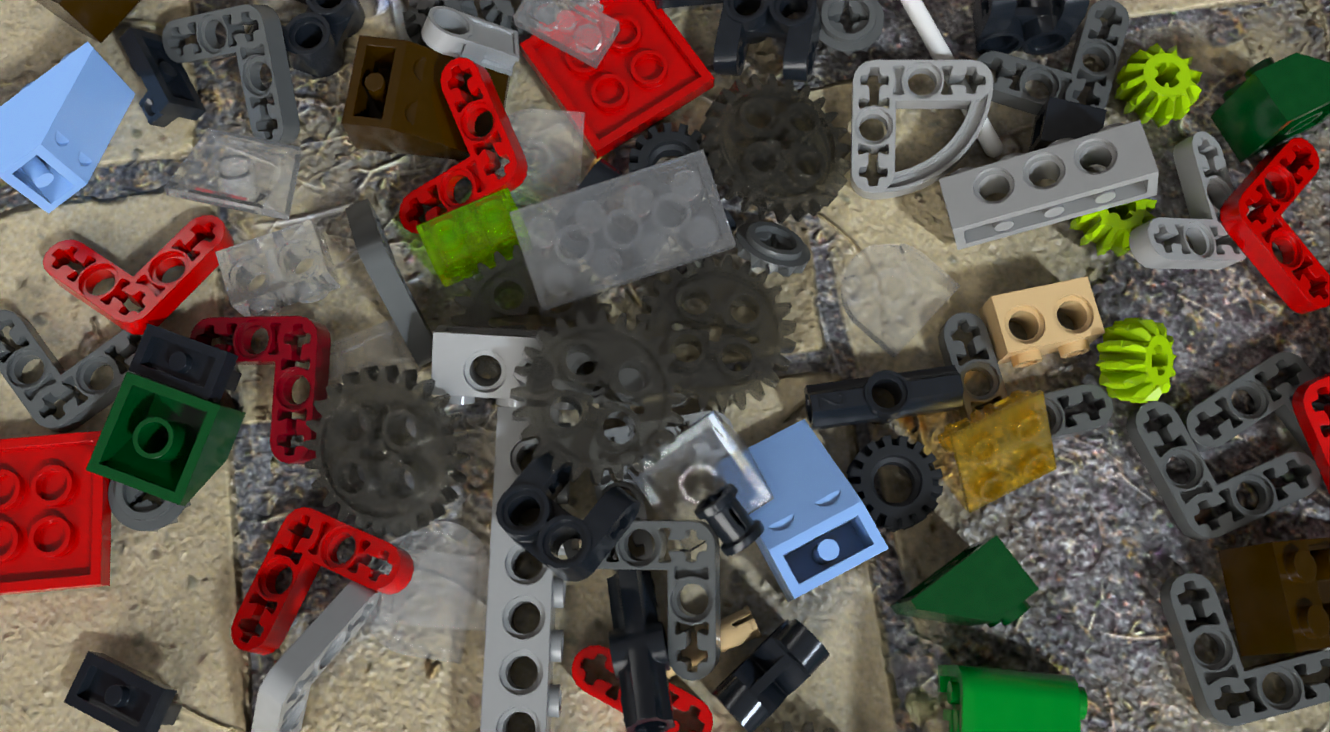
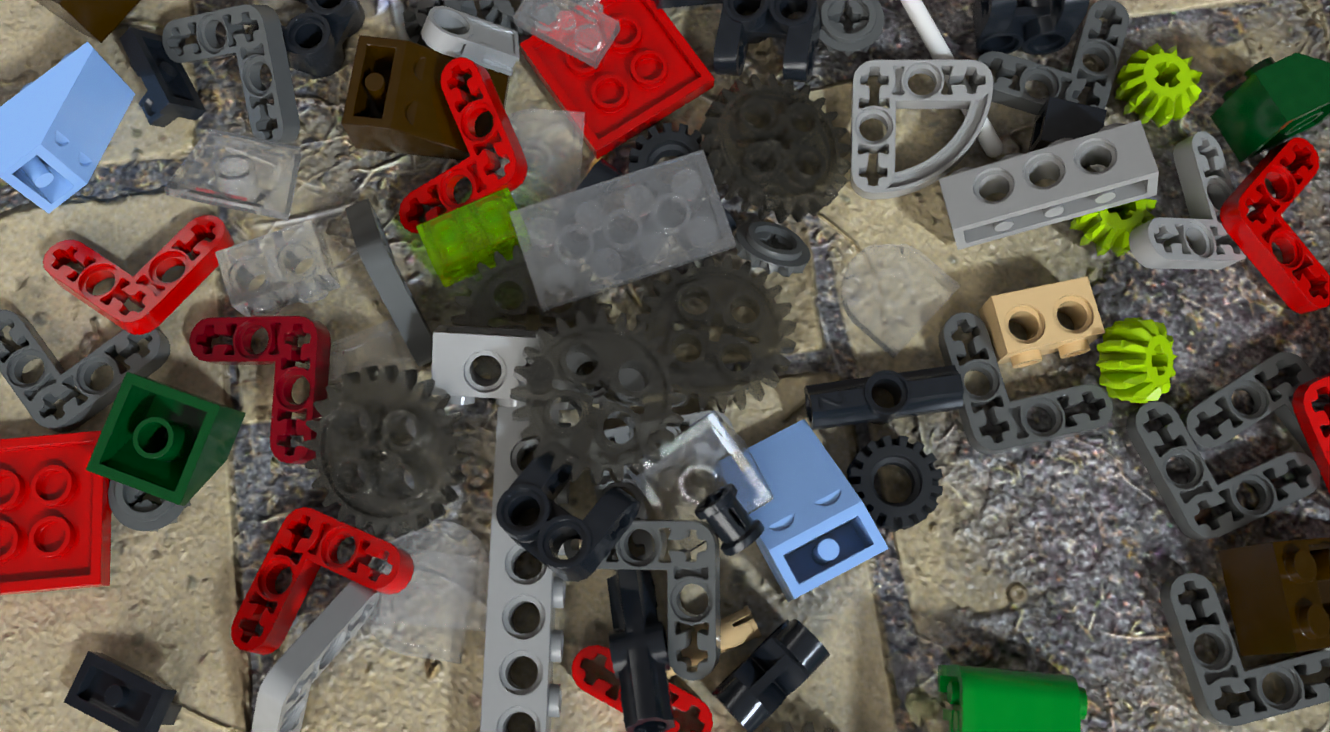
black hinge [128,324,242,404] -> none
dark green slope [890,535,1039,628] -> none
clear yellow hinge [938,390,1057,513] -> none

